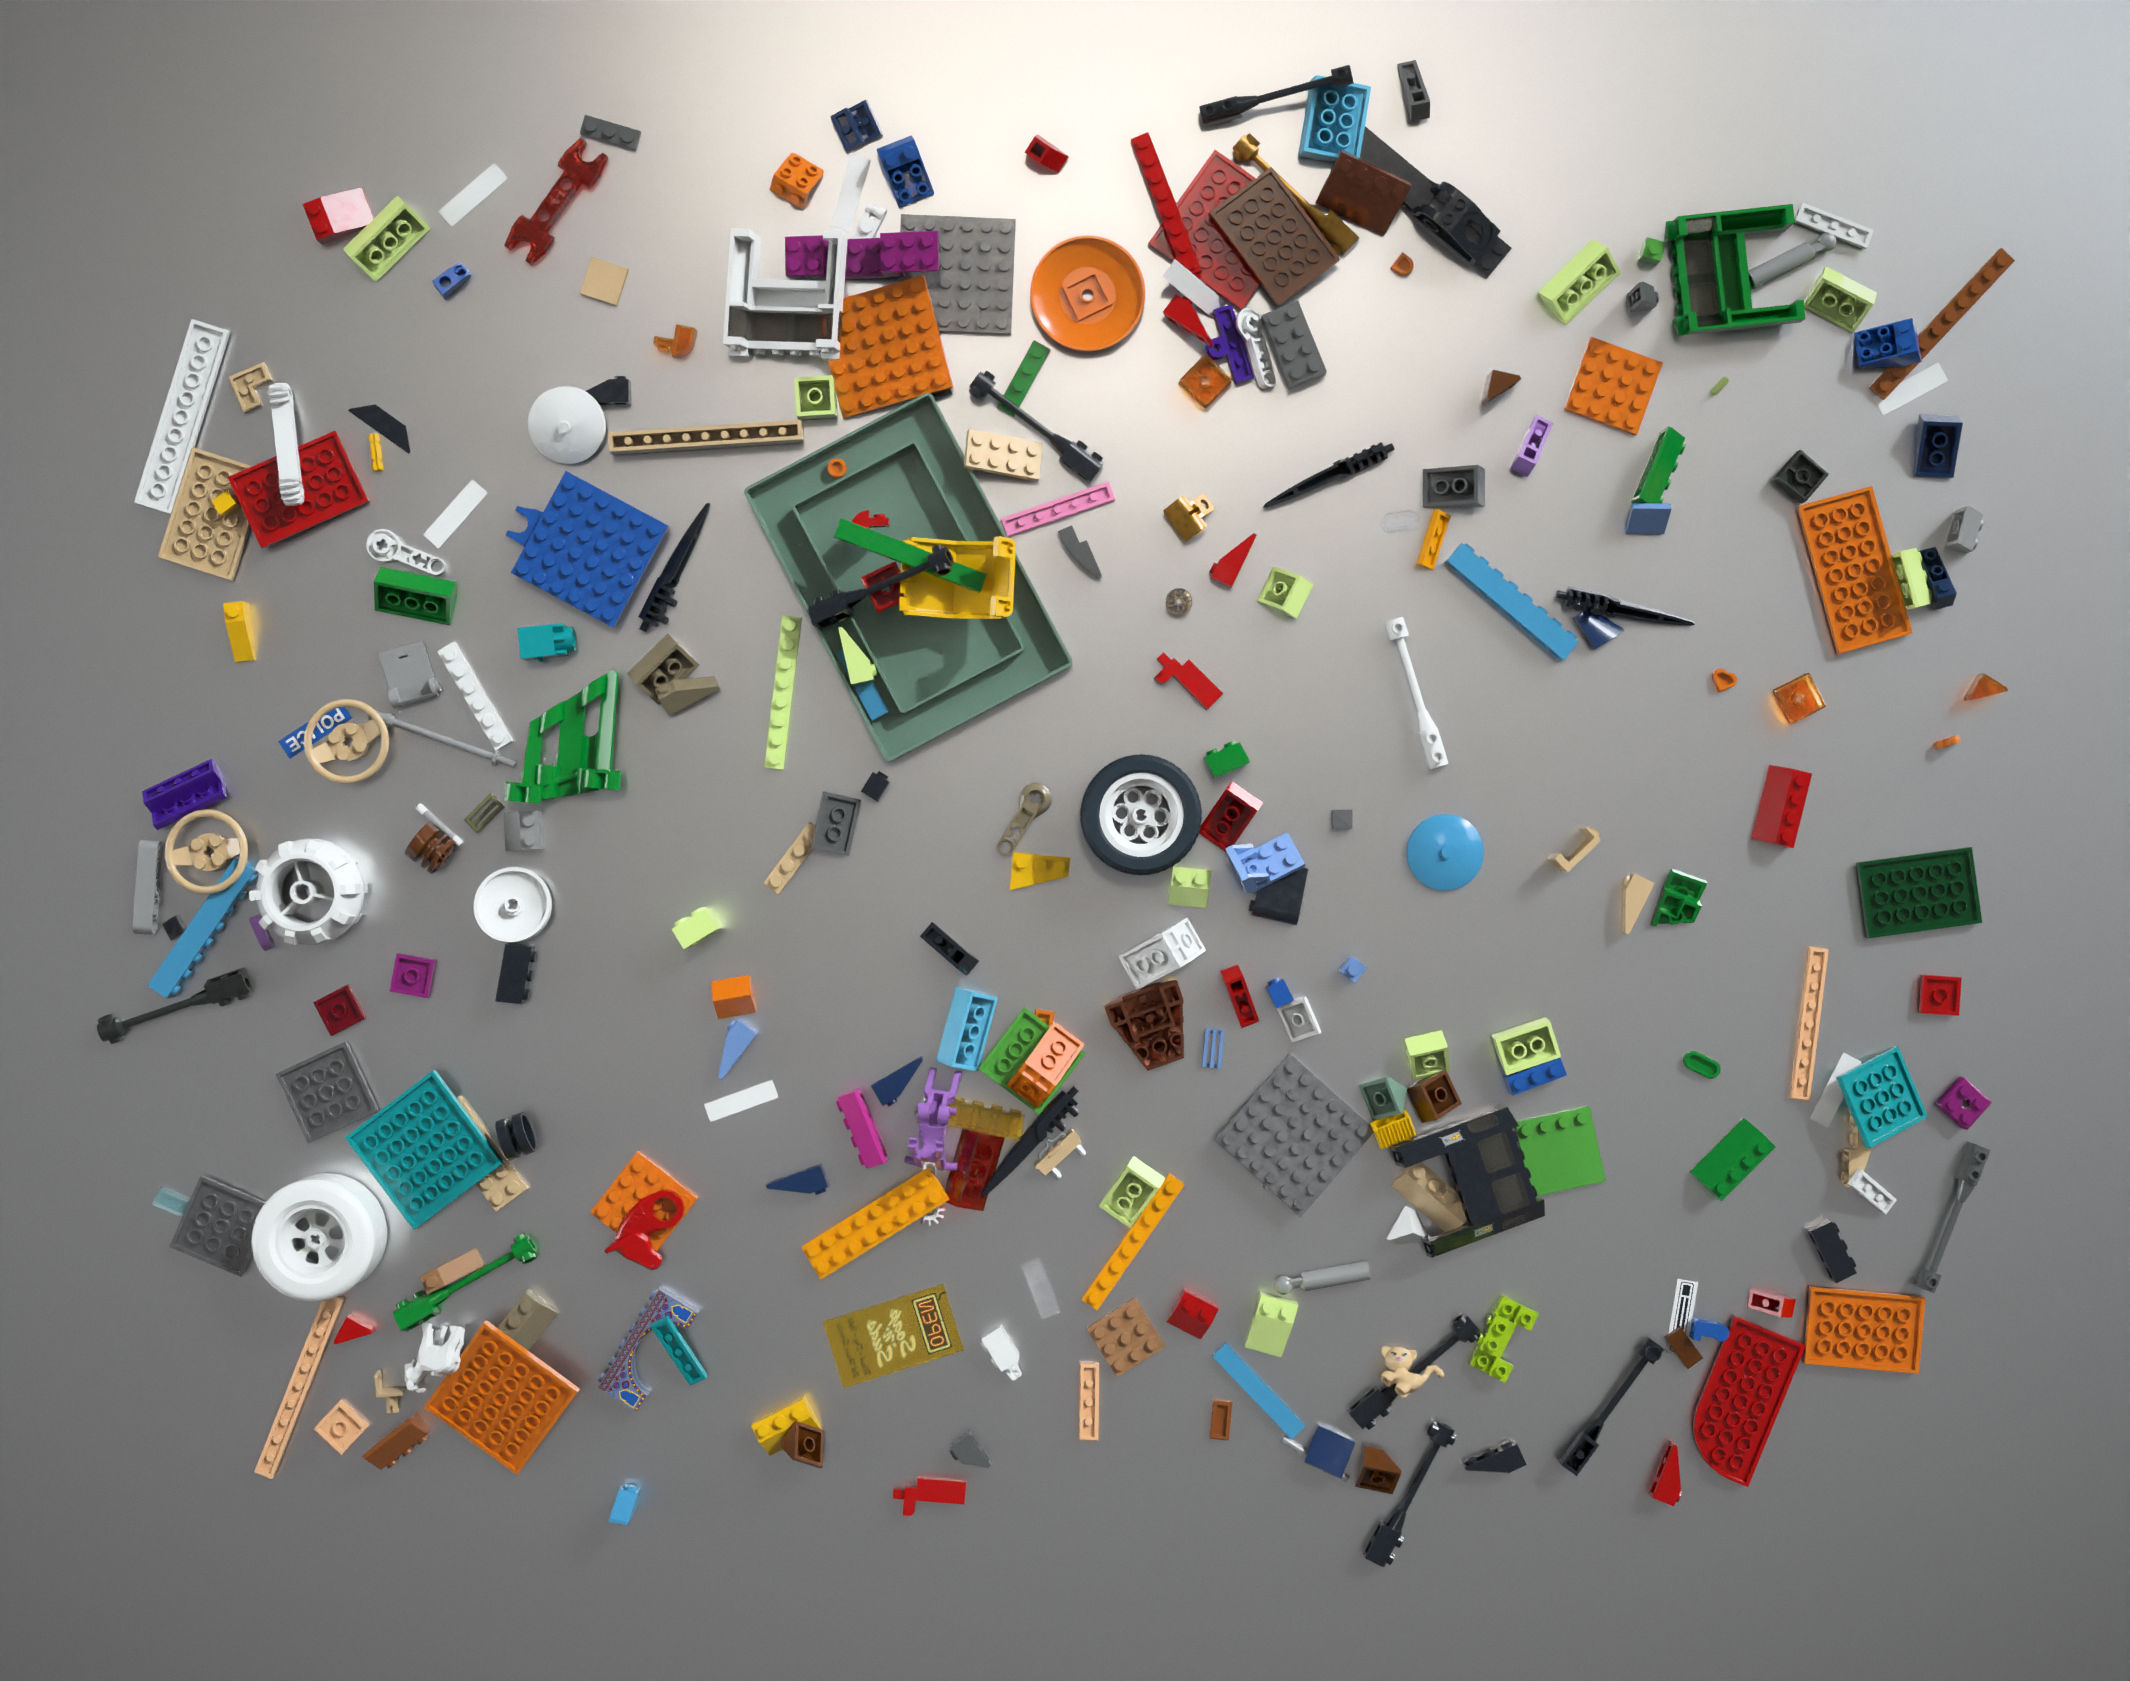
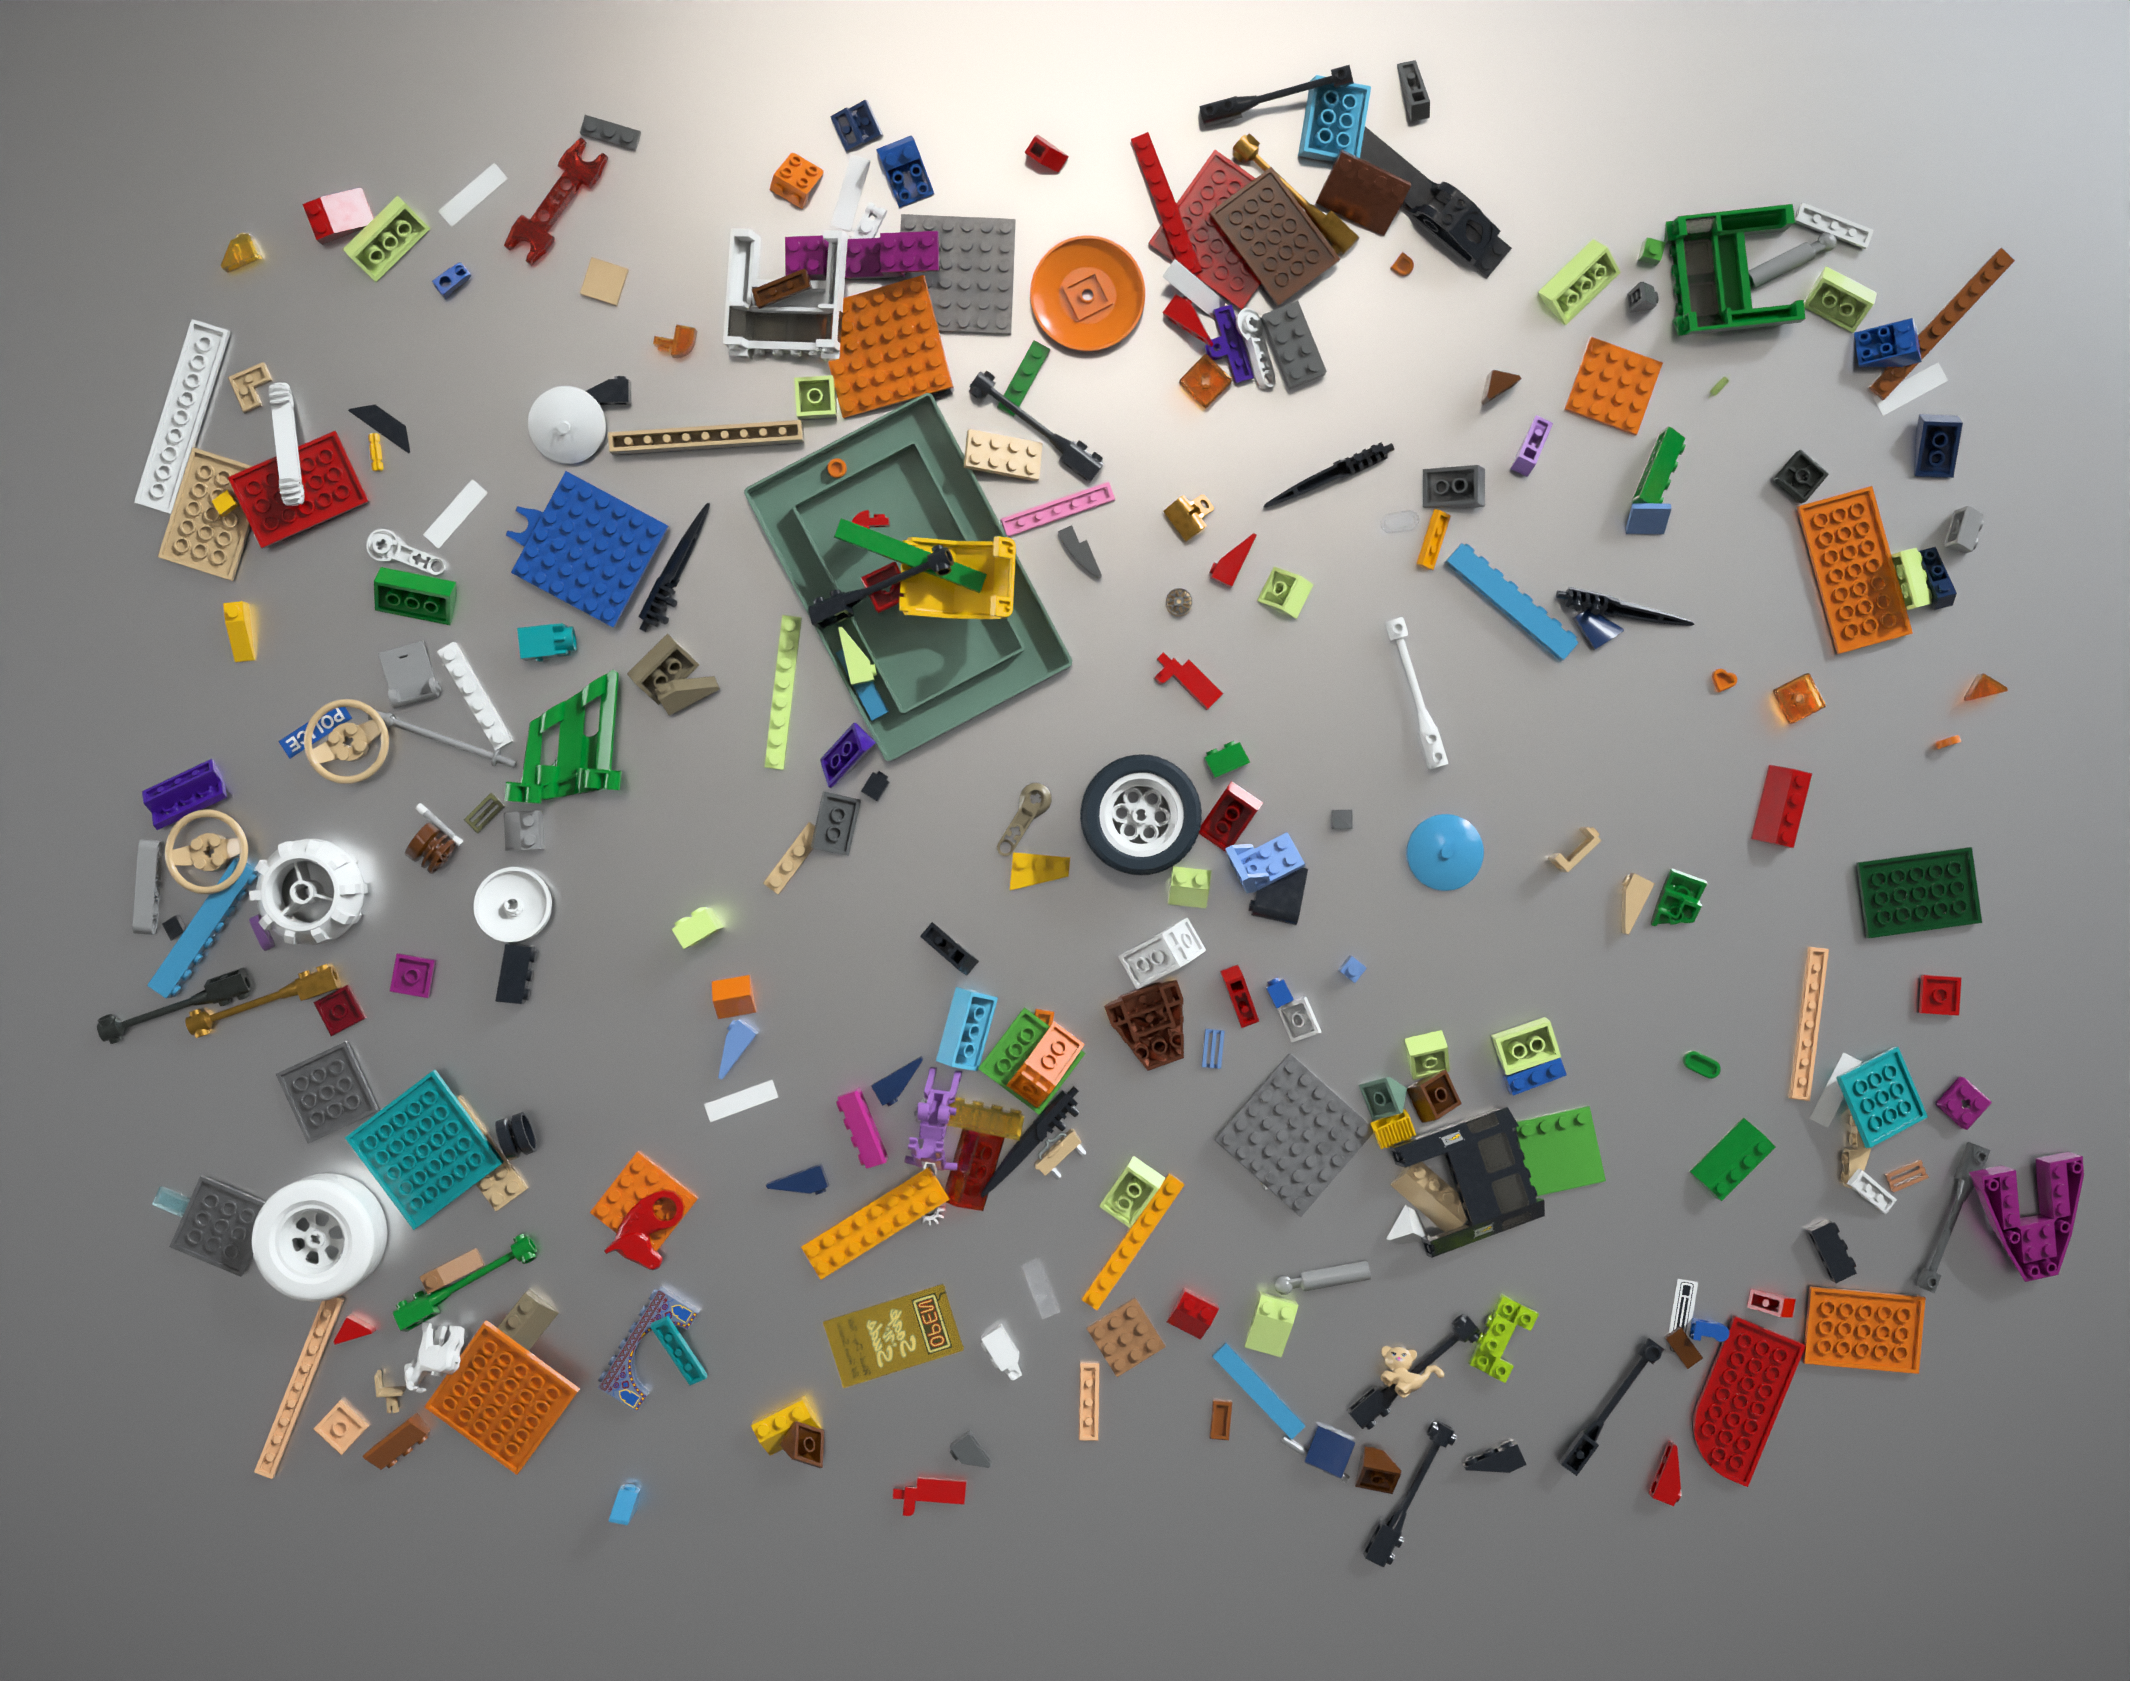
none -> pearl gold bar [185,964,342,1038]
none -> clear yellow slope [221,232,263,273]
none -> reddish brown plate [752,269,812,309]
none -> dark purple slope [820,723,876,788]
none -> nougat tile [1884,1159,1929,1192]
none -> magenta piece [1969,1152,2084,1282]

